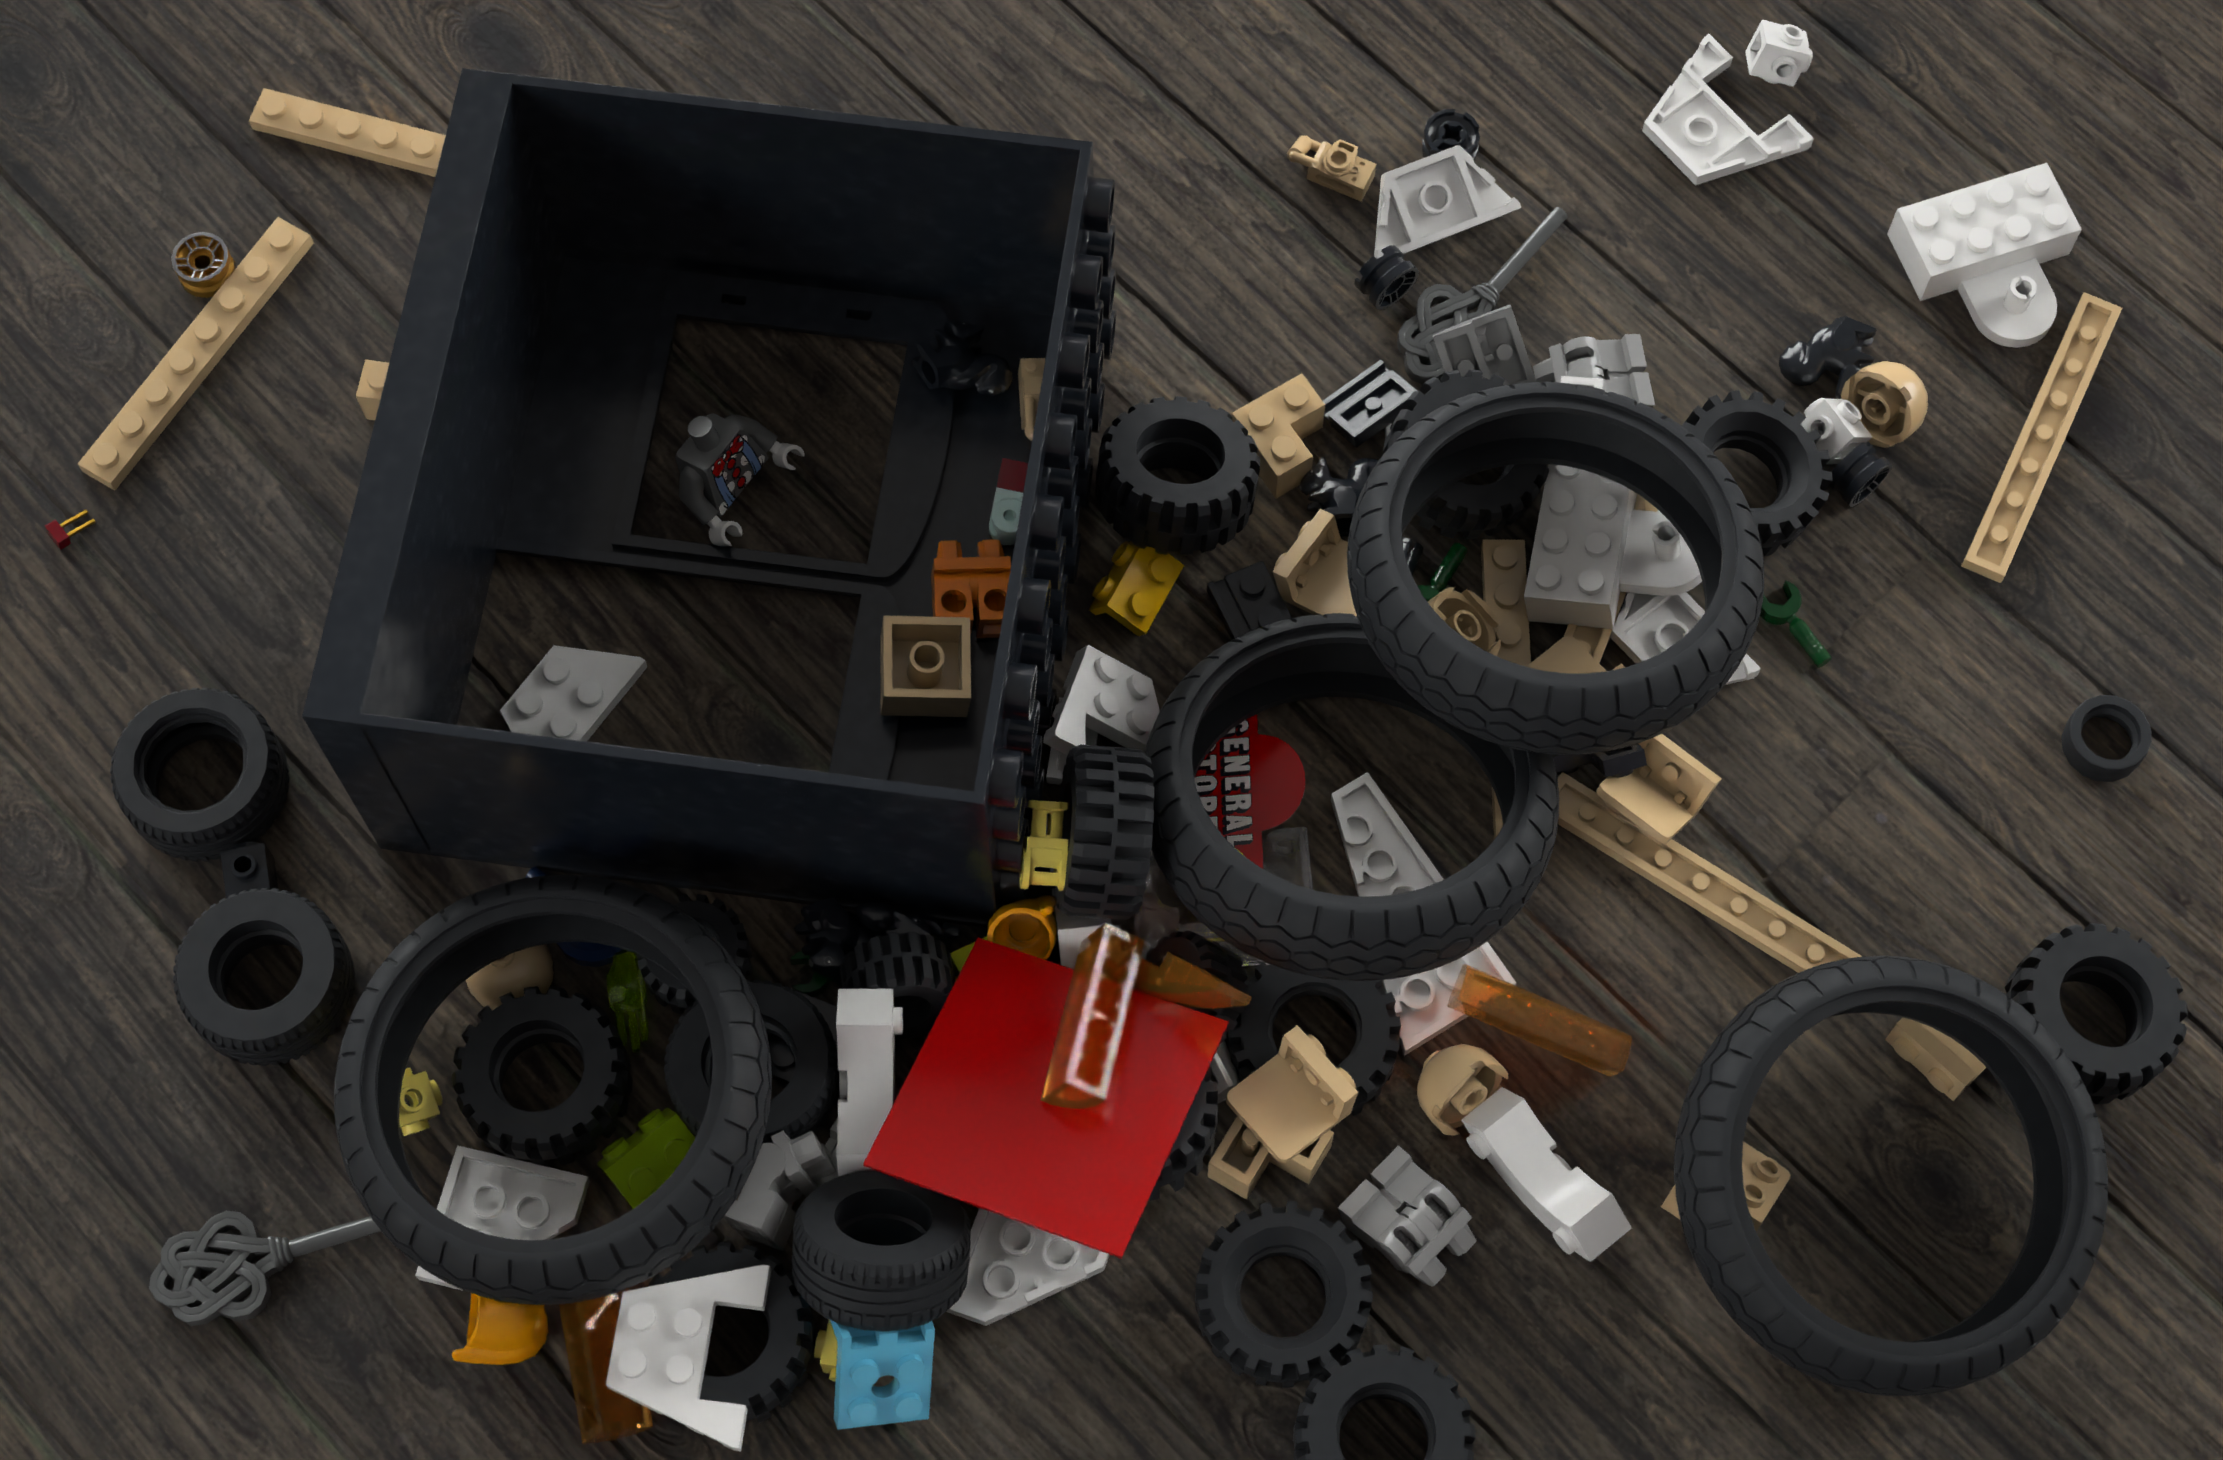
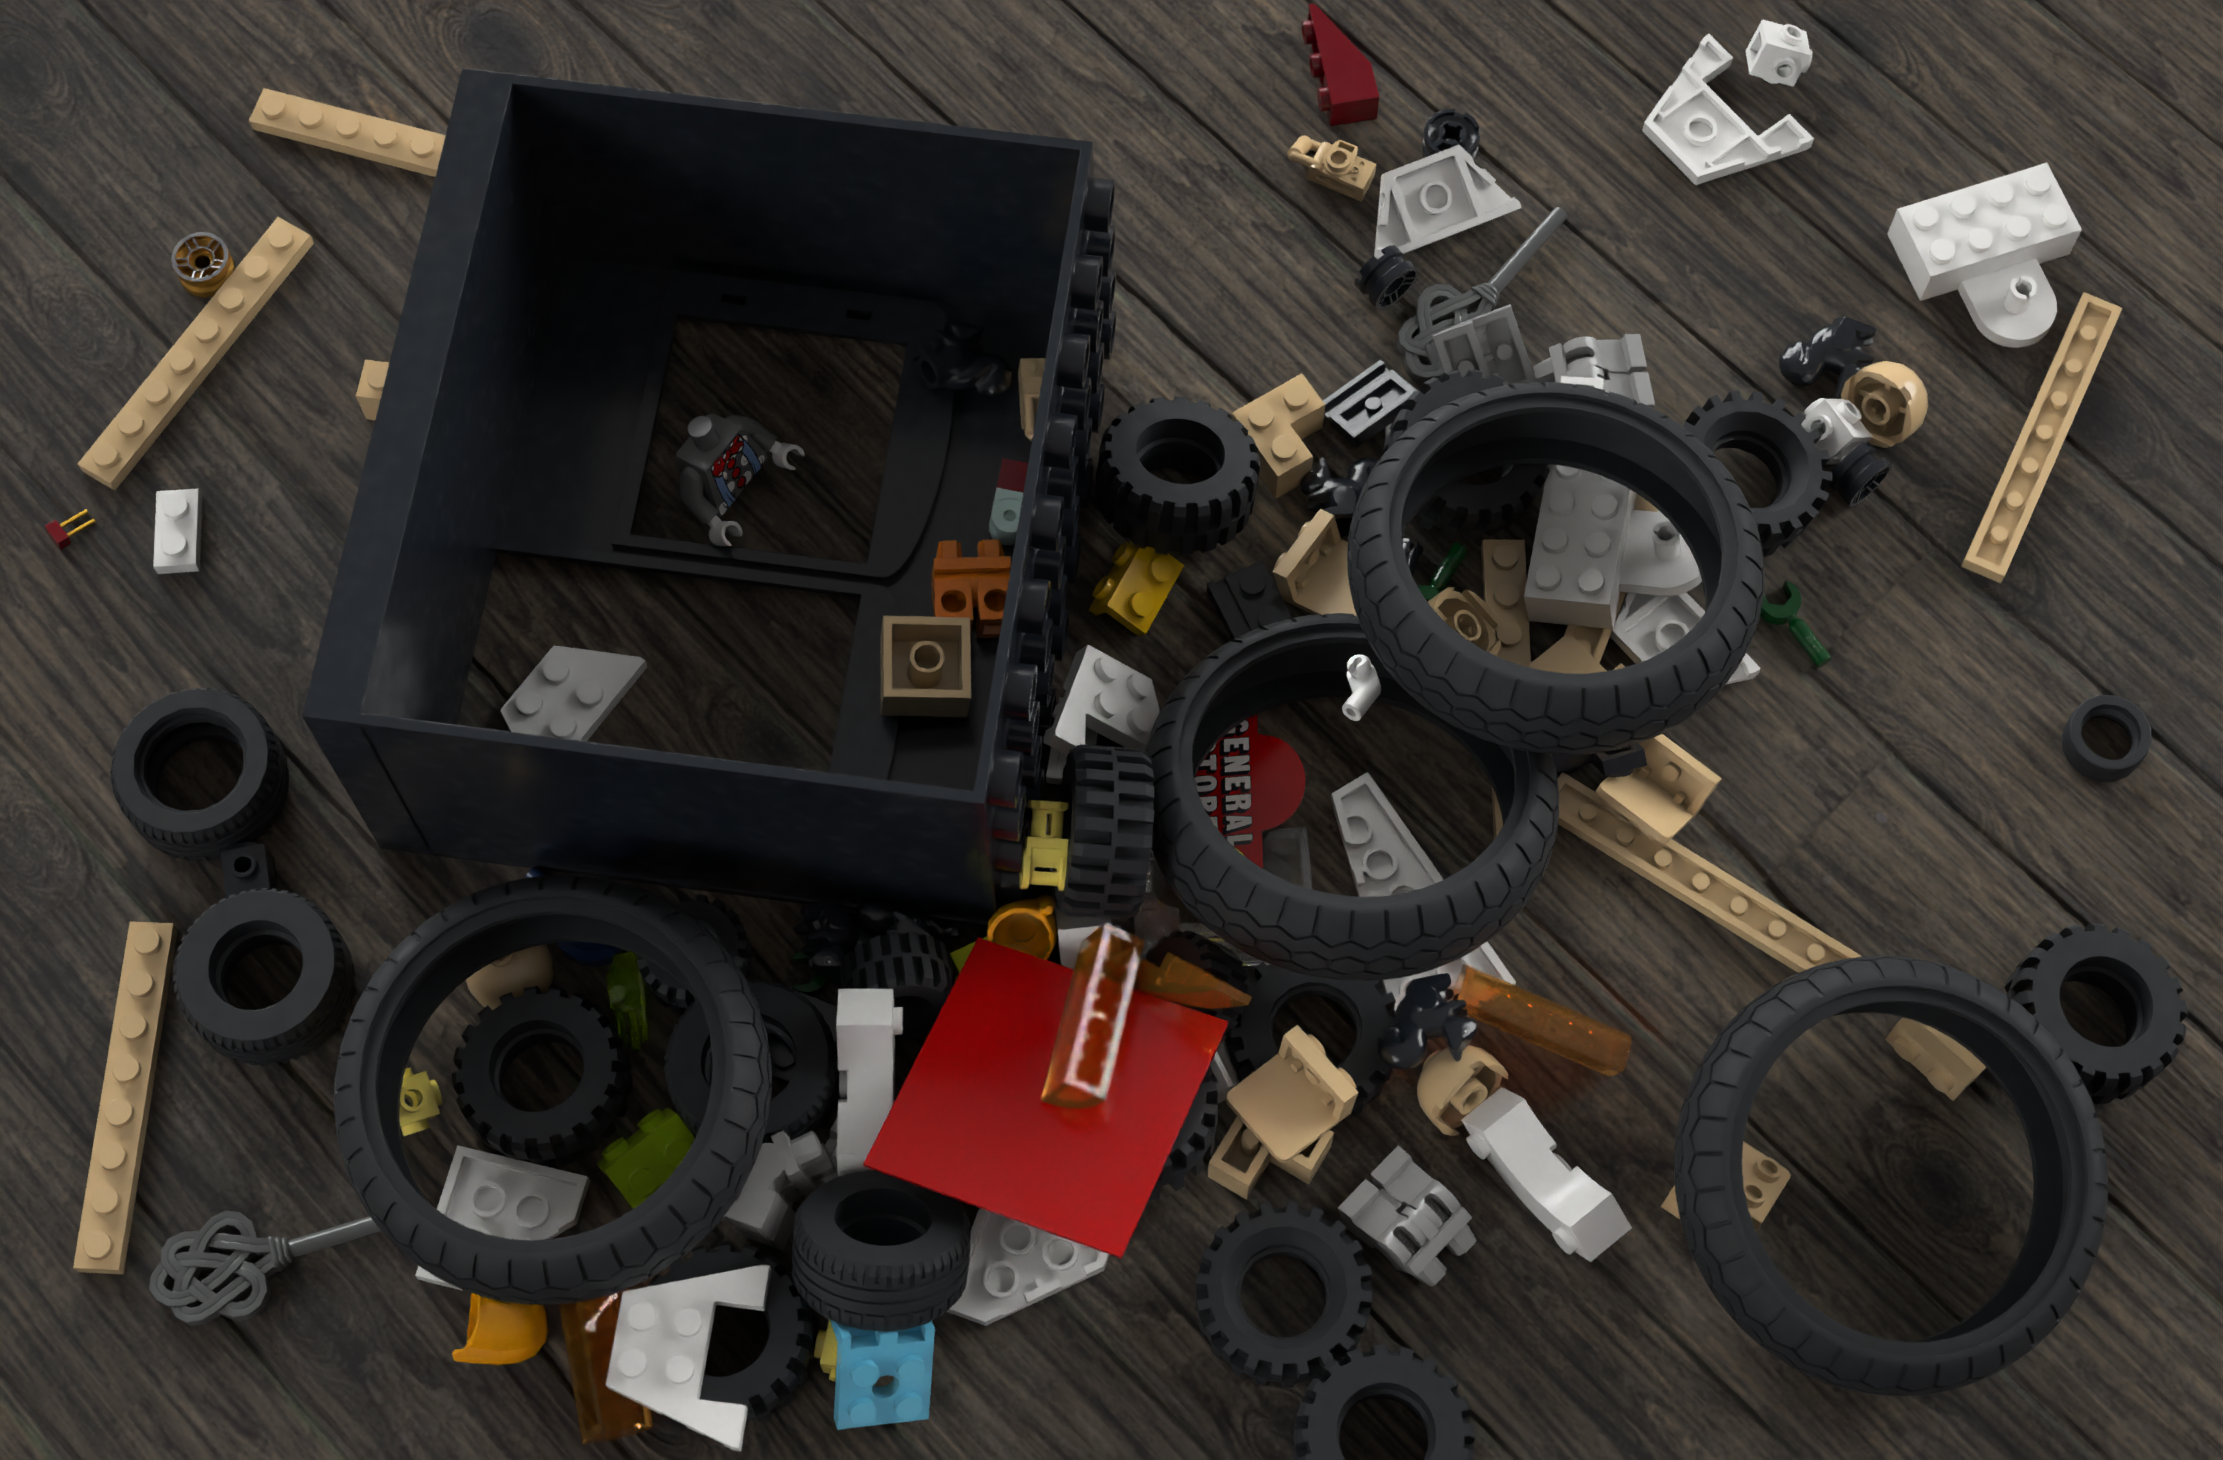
none -> tan plate [73,921,178,1274]
none -> white plate [153,489,203,574]
none -> dark red slope [1301,3,1380,126]
none -> white arm [1342,654,1381,721]
none -> black animal [1377,973,1478,1069]

